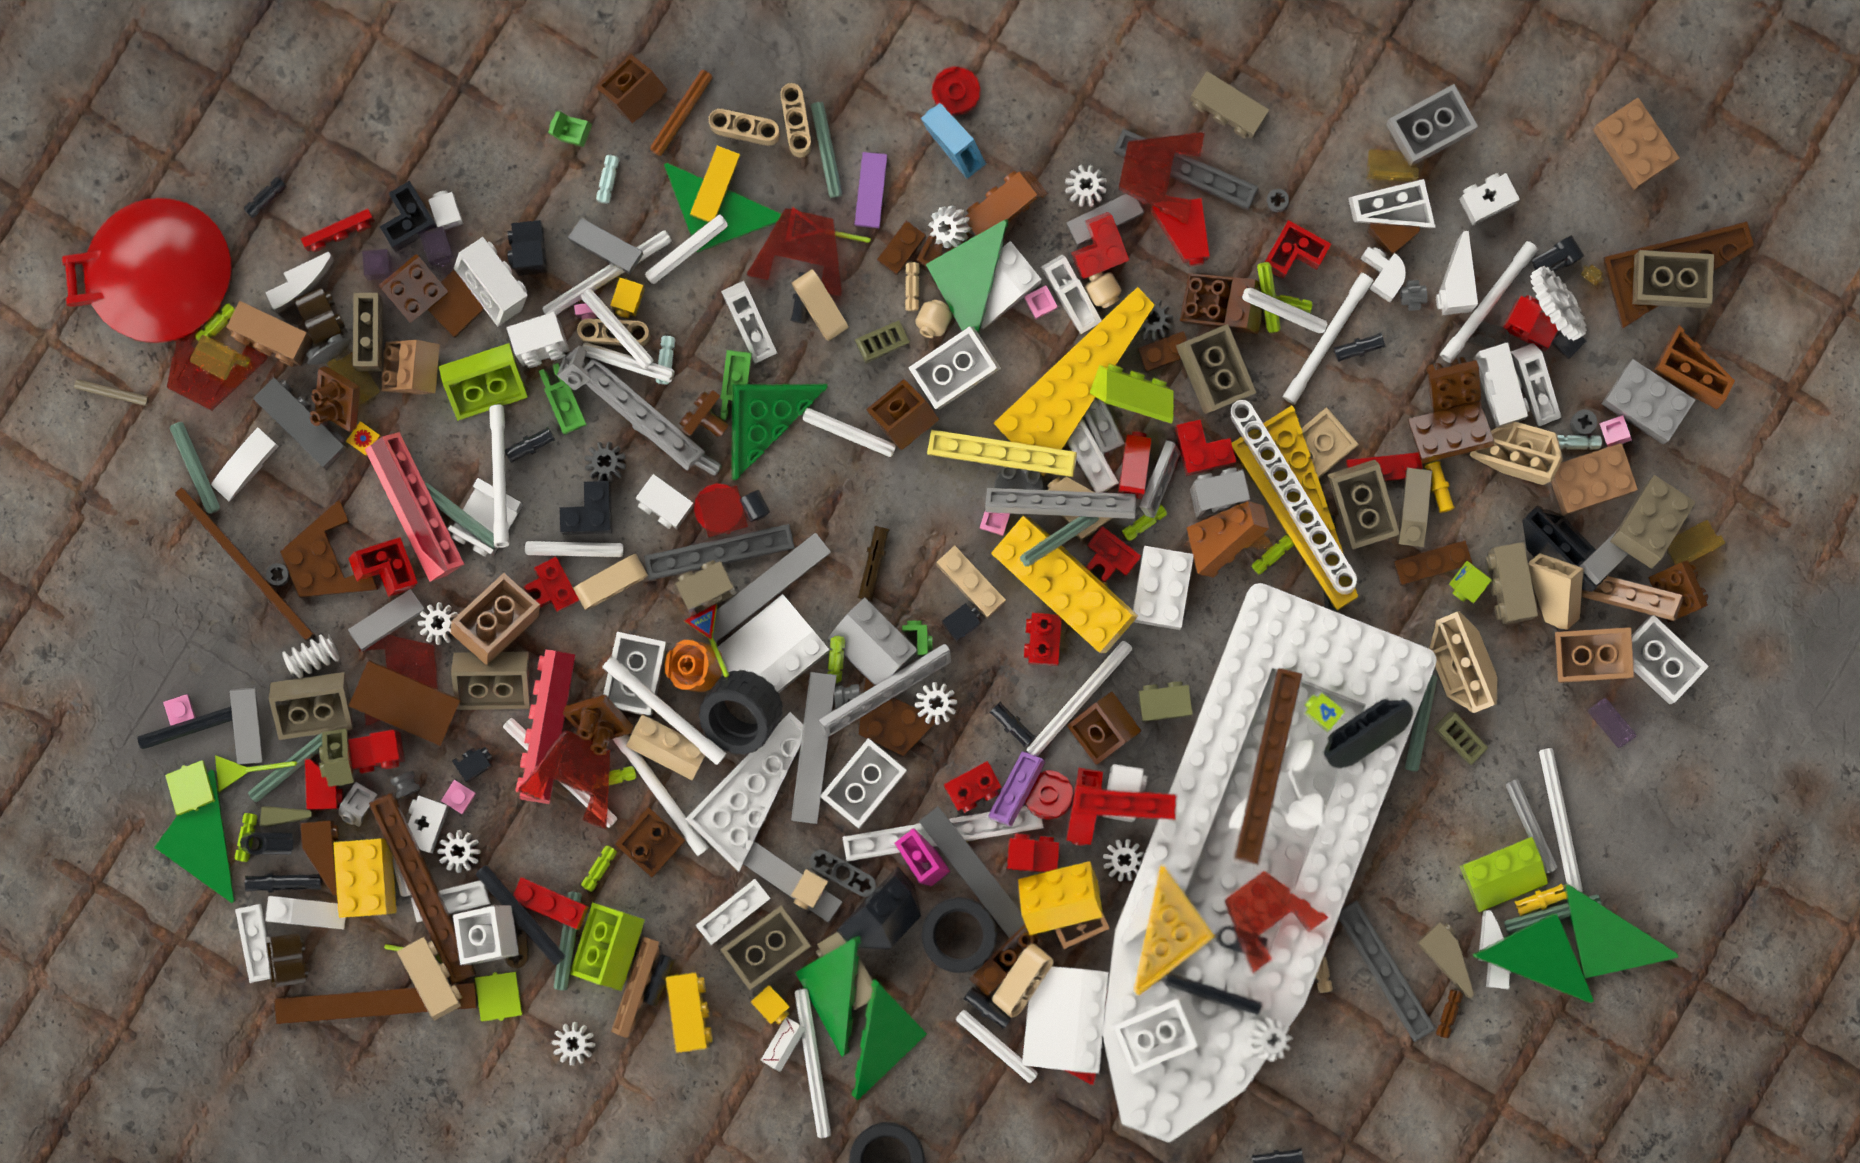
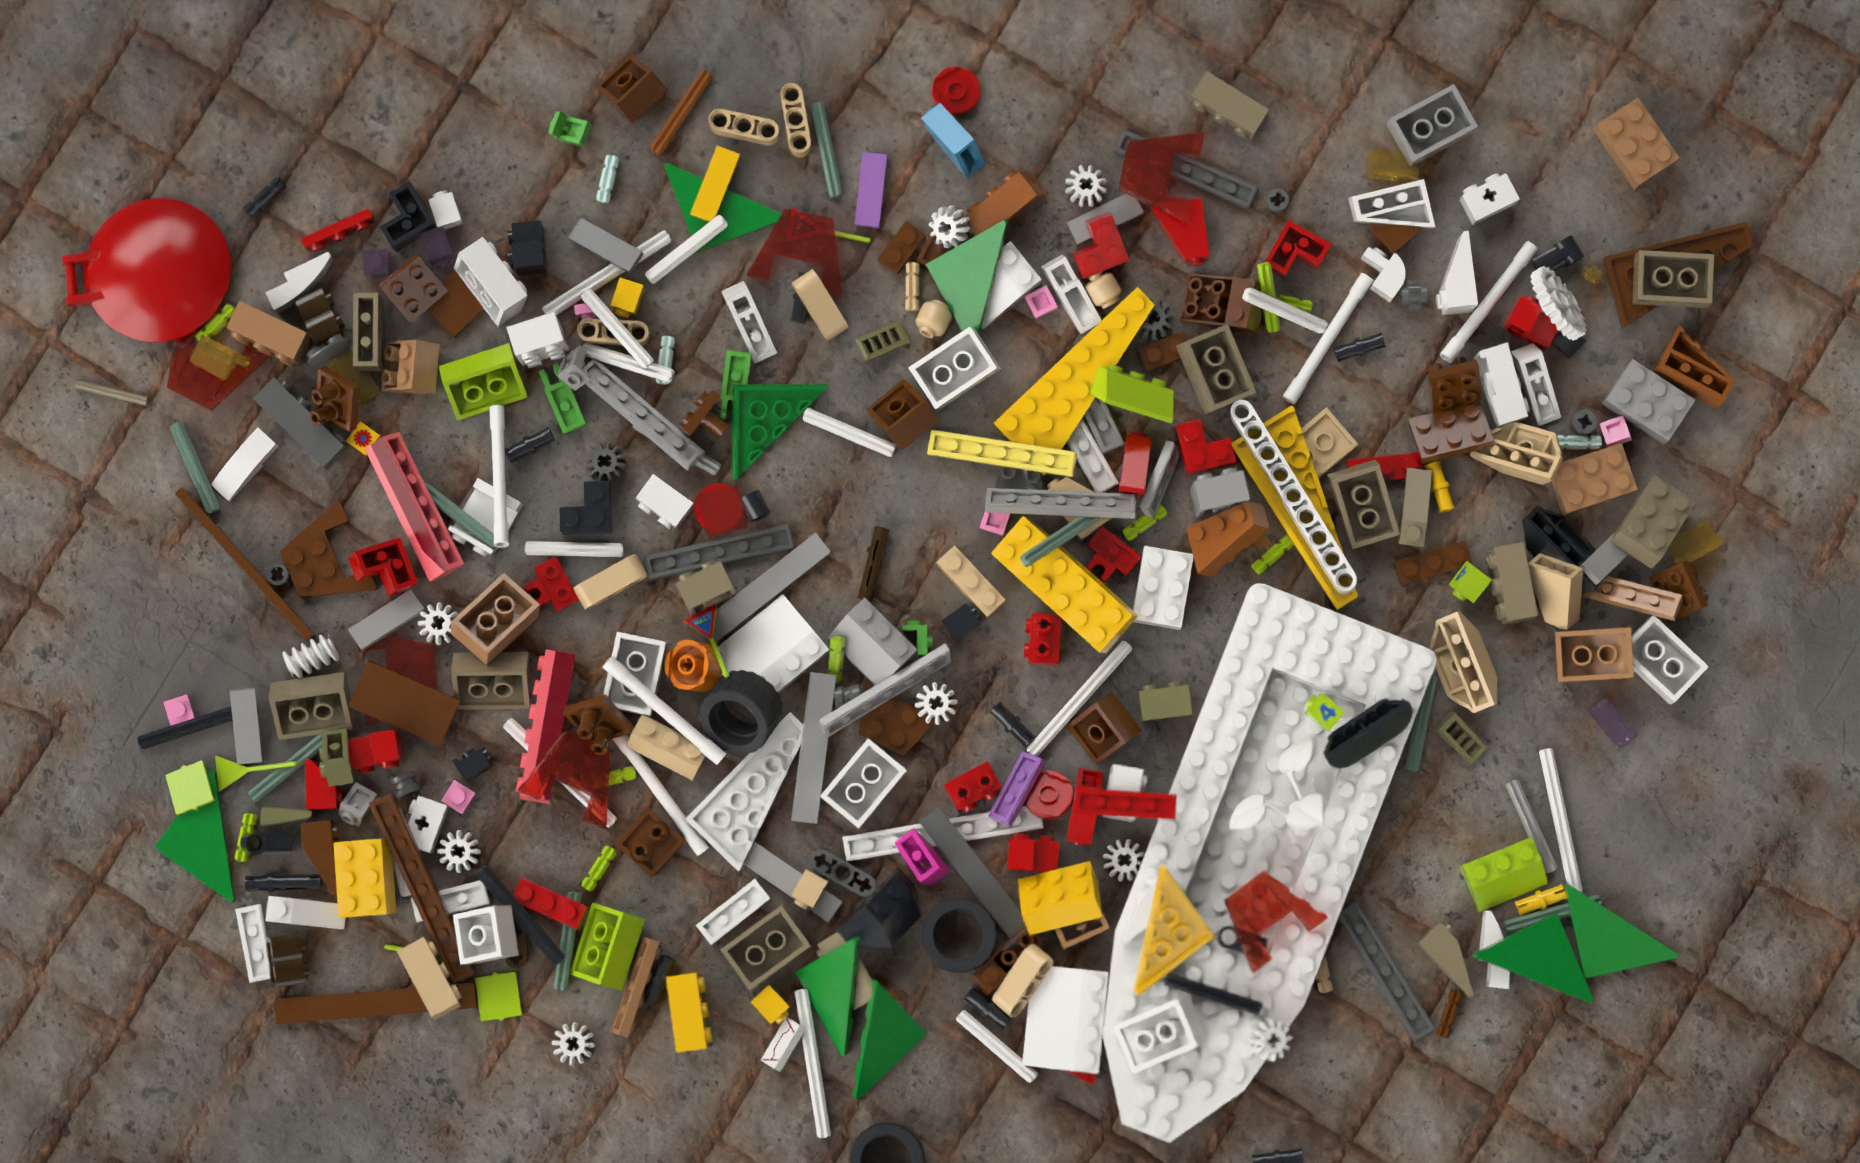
reddish brown tile [1233,667,1303,865] -> none

